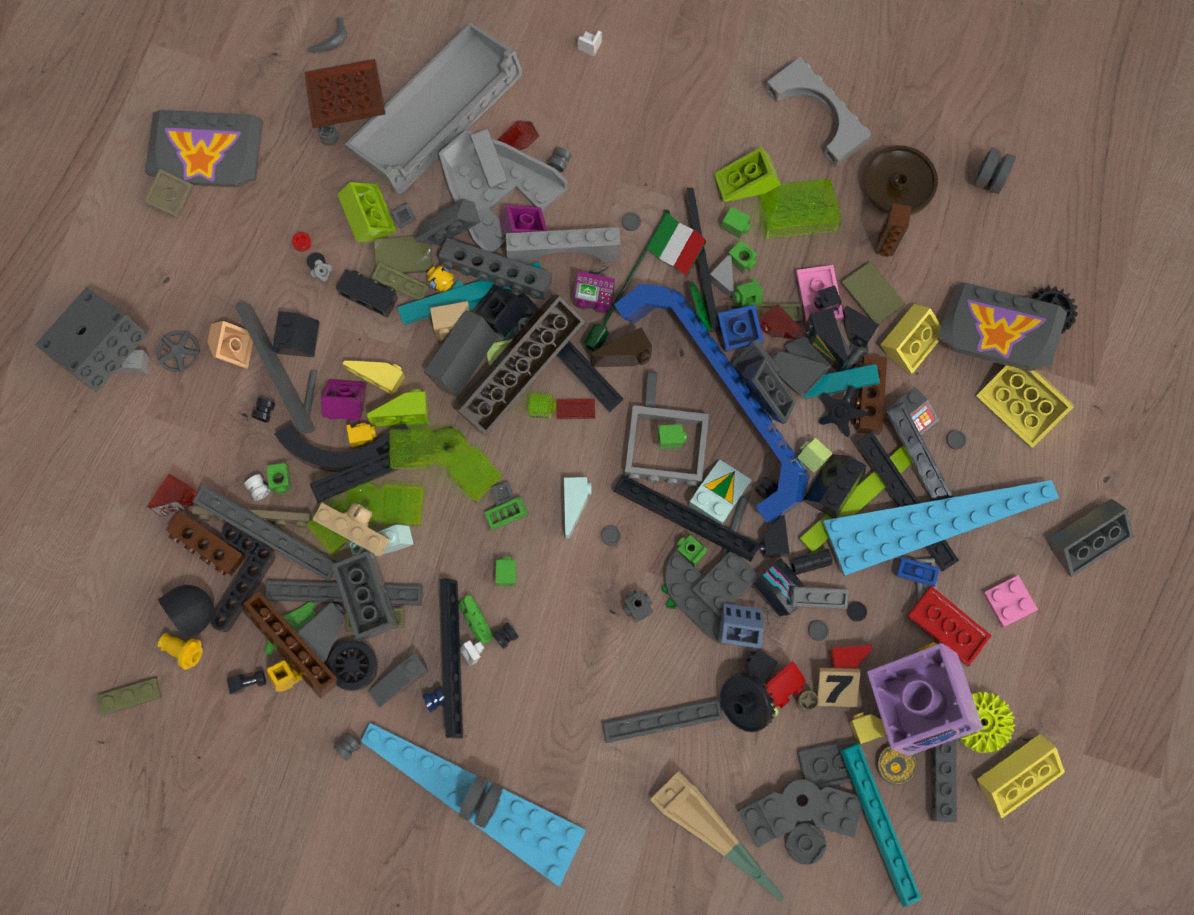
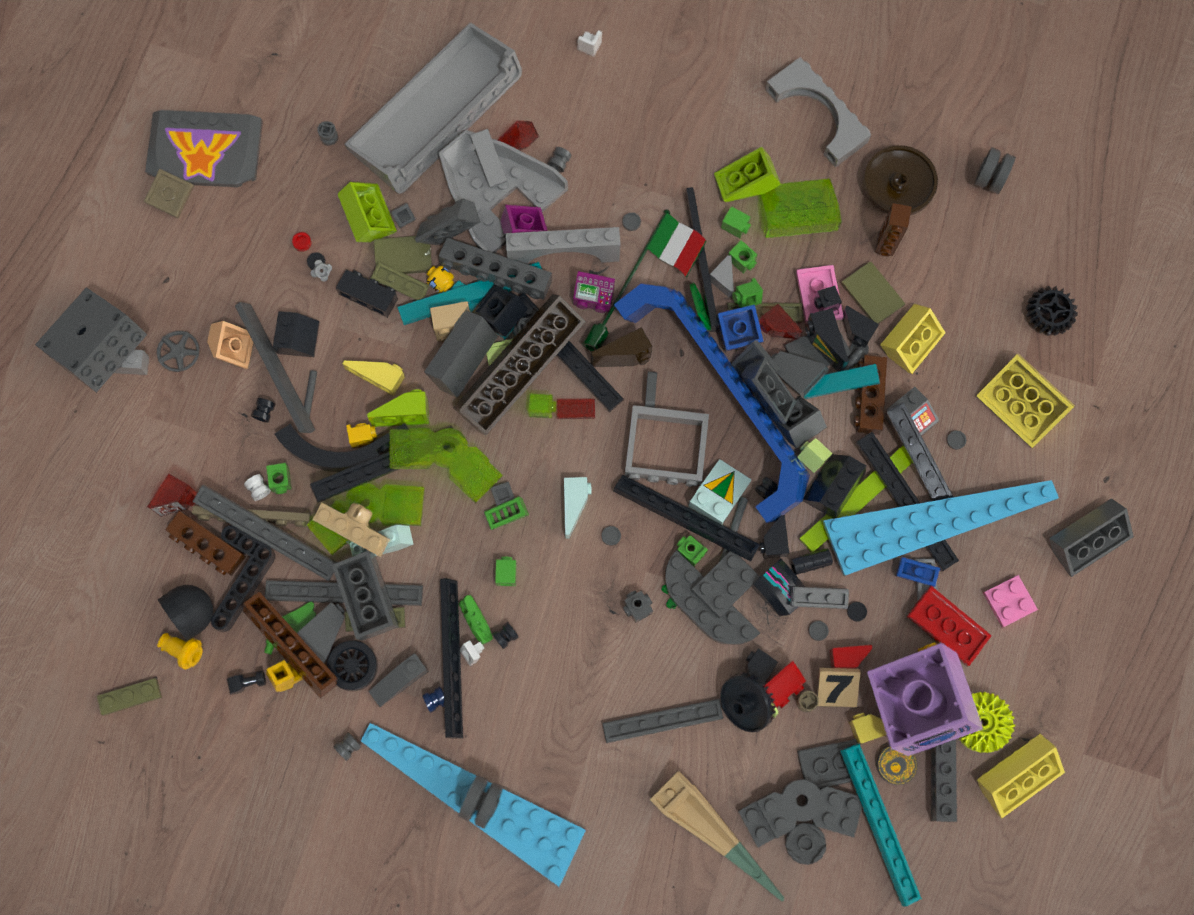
copper plate [304,59,386,128] -> none
dark grey piece [308,17,347,52] -> none
magenta slope [321,379,367,421] -> none
bright green brick [657,424,686,450] -> none
sand blue slope [718,603,764,649] -> none
black animal [819,385,866,437] -> none
dark grey slope [937,283,1067,371] -> none
none -> dark grey slope [770,396,827,448]

